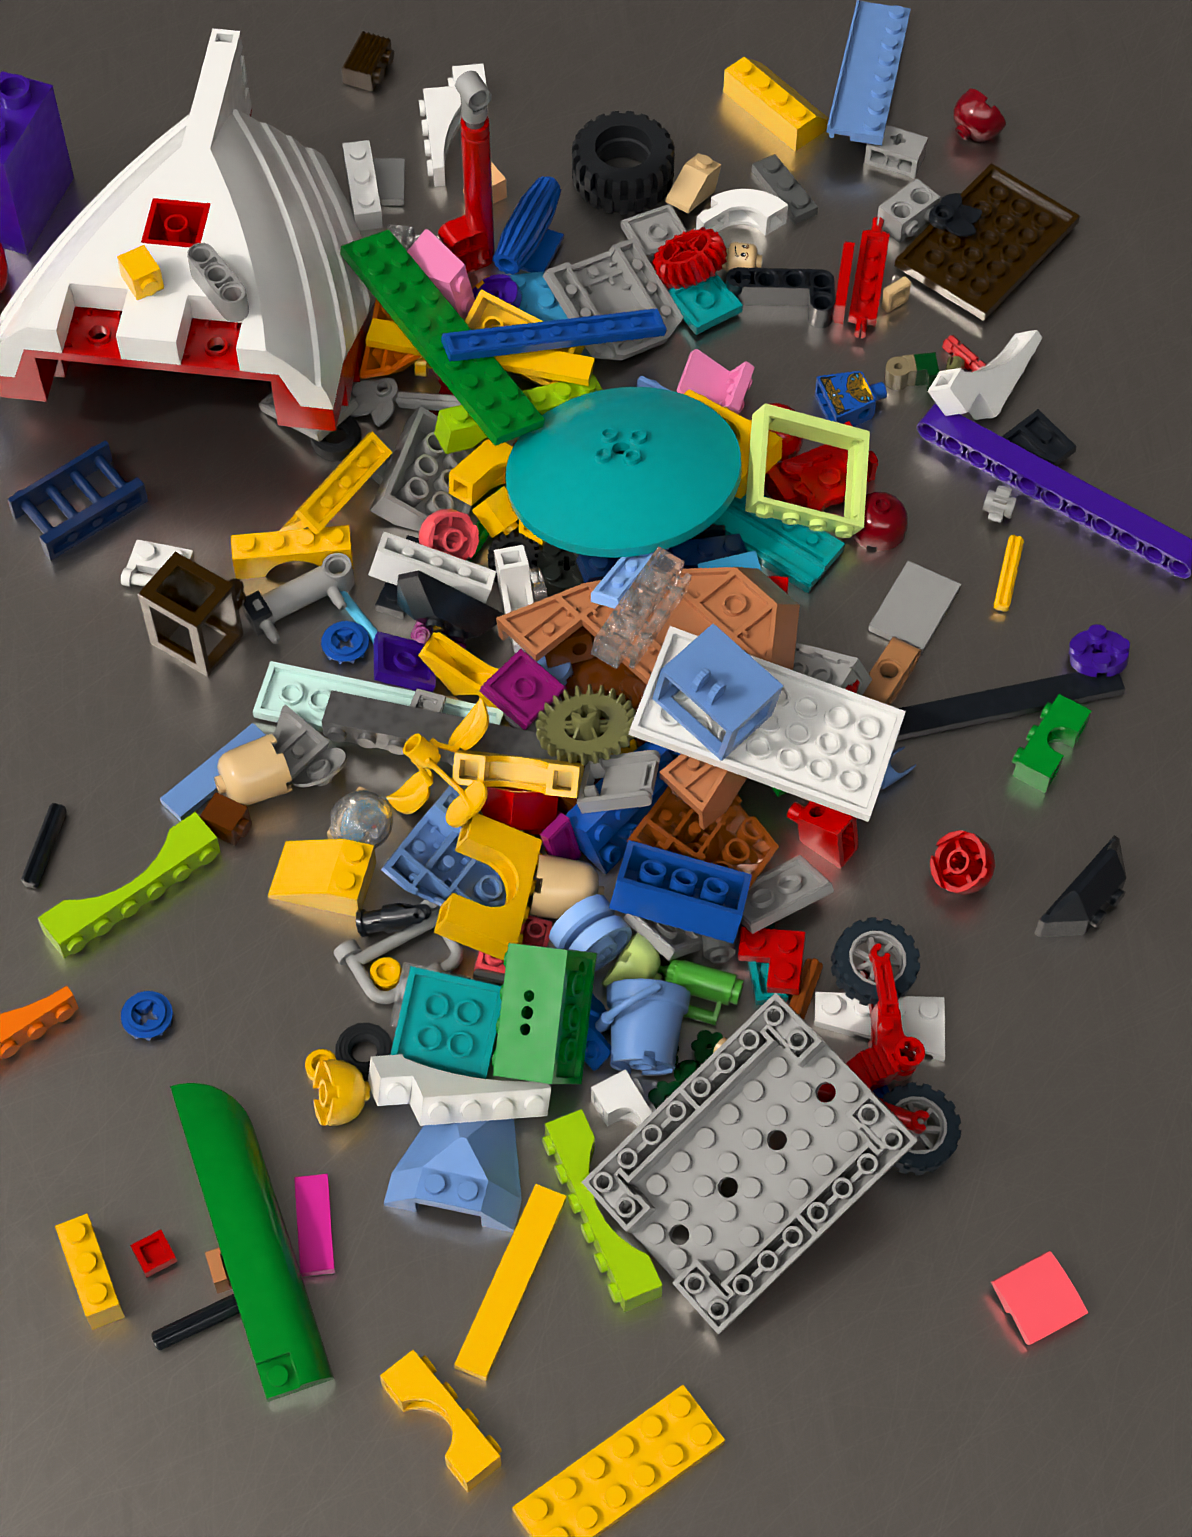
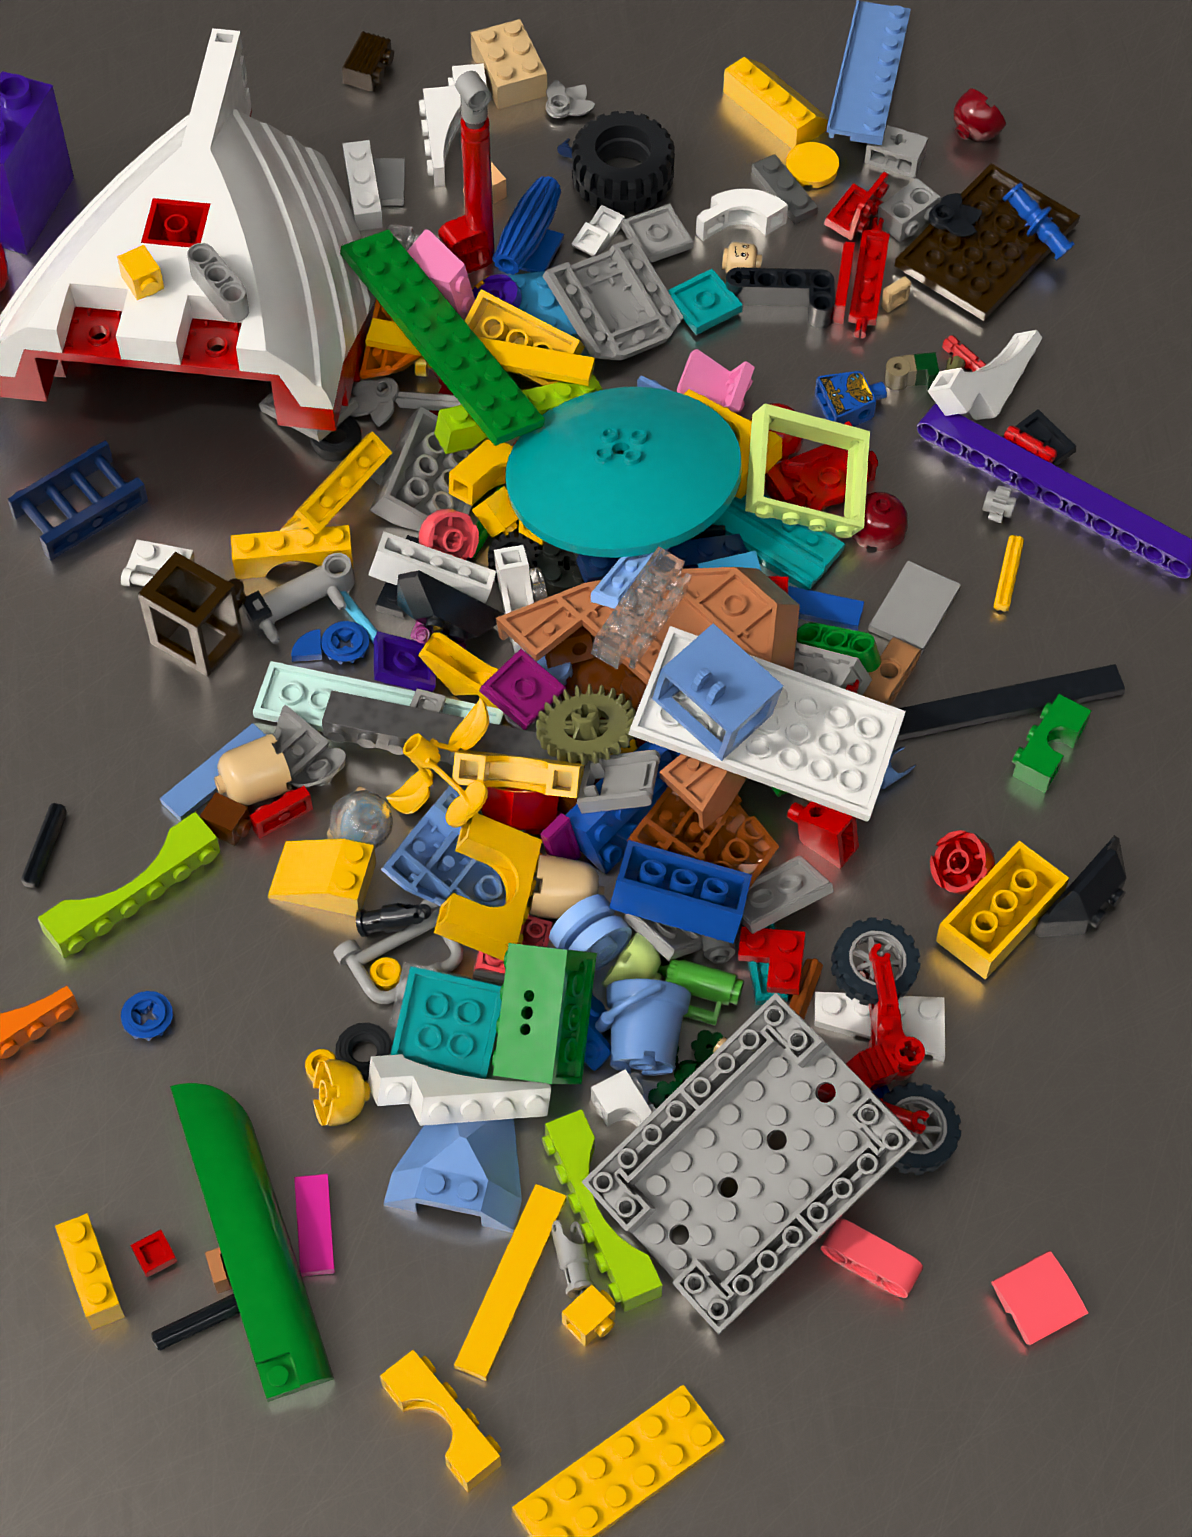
blue tile [441,308,667,362] -> none
red gear [652,227,727,290] -> none
tan slope [665,153,721,213] -> none
dark purple plate [1069,624,1130,677] -> none
none -> red plate [250,785,313,839]
none -> blue tile [291,629,322,662]
none -> tan brick [471,19,547,110]
none -> light grey plate [546,80,595,118]
none -> light grey piece [551,1220,596,1298]
none -> dark blue piece [557,138,572,158]
none -> yellow brick [562,1284,616,1347]
none -> white slope [572,205,625,257]
none -> yellow tile [786,142,839,188]
none -> blue tile [788,586,864,631]
none -> green beam [796,622,882,673]
none -> coral beam [821,1218,923,1298]
none -> red bracket [824,171,889,241]
none -> yellow brick [936,841,1069,980]
none -> blue piece [1002,182,1075,261]
none -> red axle [1004,426,1057,464]

